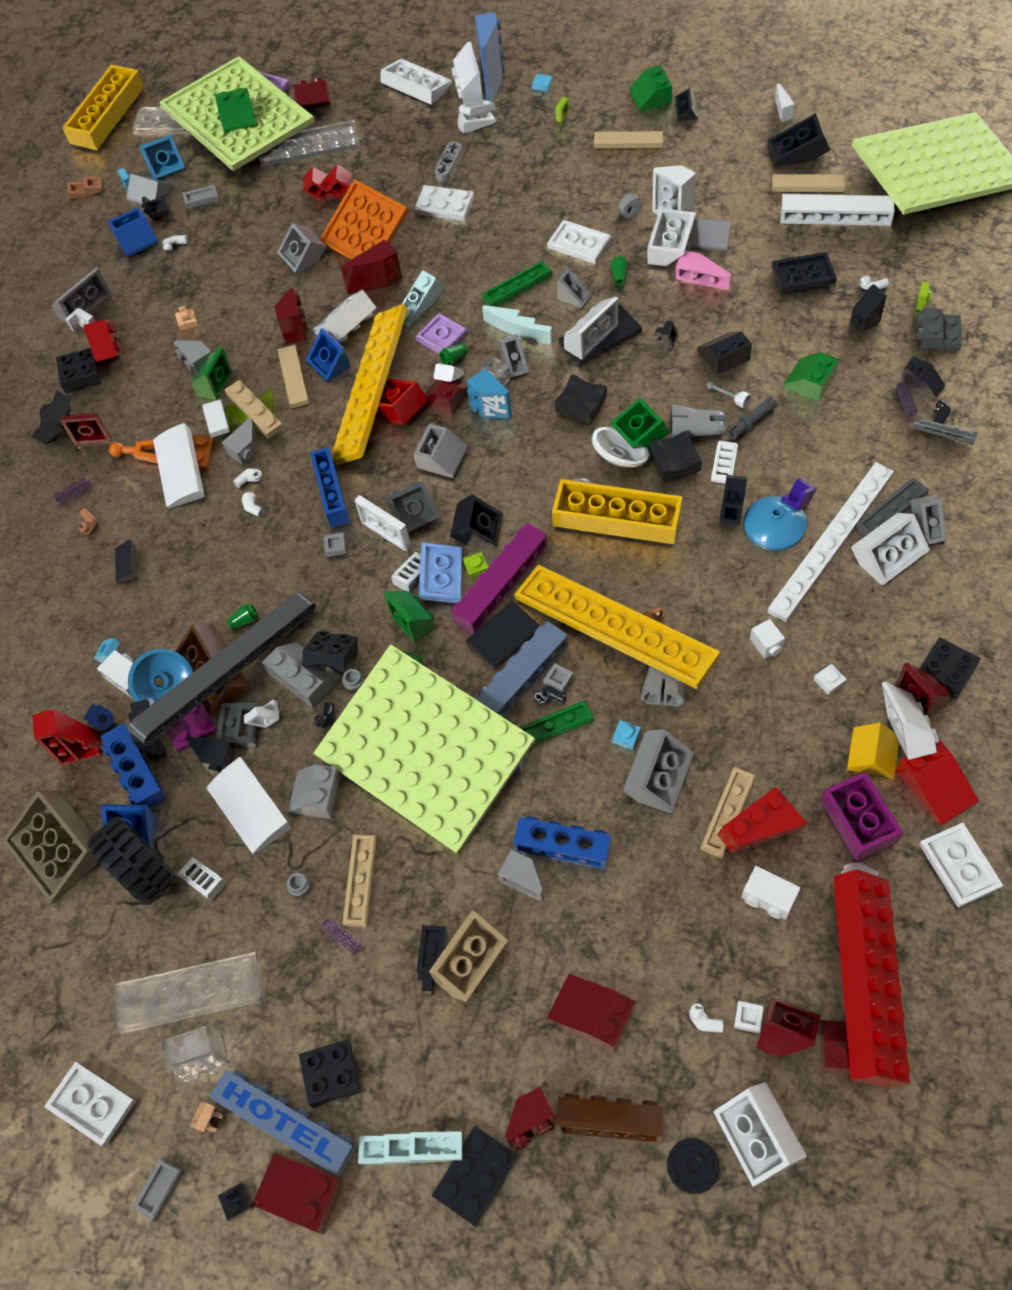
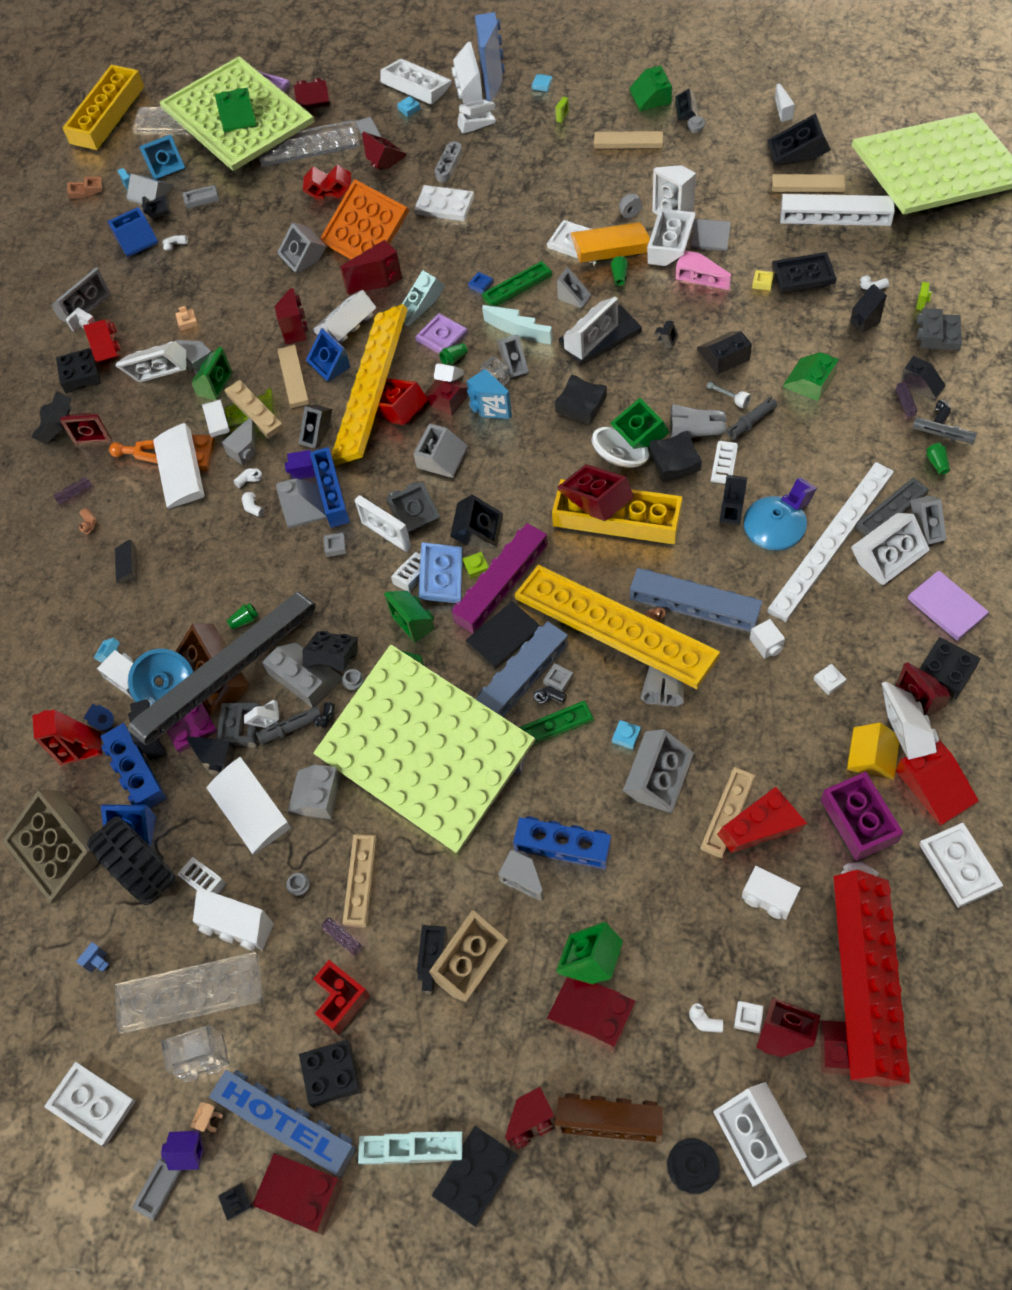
none -> medium blue tile [76,942,109,973]
none -> white slope [116,341,186,383]
none -> dark purple brick [161,1130,204,1171]
none -> white slope [193,888,274,951]
none -> dark grey pin [256,706,321,745]
none -> light grey slope [276,479,327,529]
none -> dark purple brick [285,450,316,480]
none -> black slope [298,404,332,449]
none -> red brick [313,960,370,1036]
none -> light grey tile [355,116,381,139]
none -> dark red slope [362,131,407,169]
none -> medium azure plate [397,96,421,117]
none -> blue tile [468,272,494,294]
none -> green slope [556,921,623,984]
none -> dark red slope [557,464,634,521]
none -> light orange slope [571,222,650,263]
none -> sand blue brick [630,568,762,632]
none -> light grey plate [688,116,705,133]
none -> light yellow tile [752,270,774,291]
none -> lavender tile [907,571,989,641]
none -> green cone [926,443,951,475]

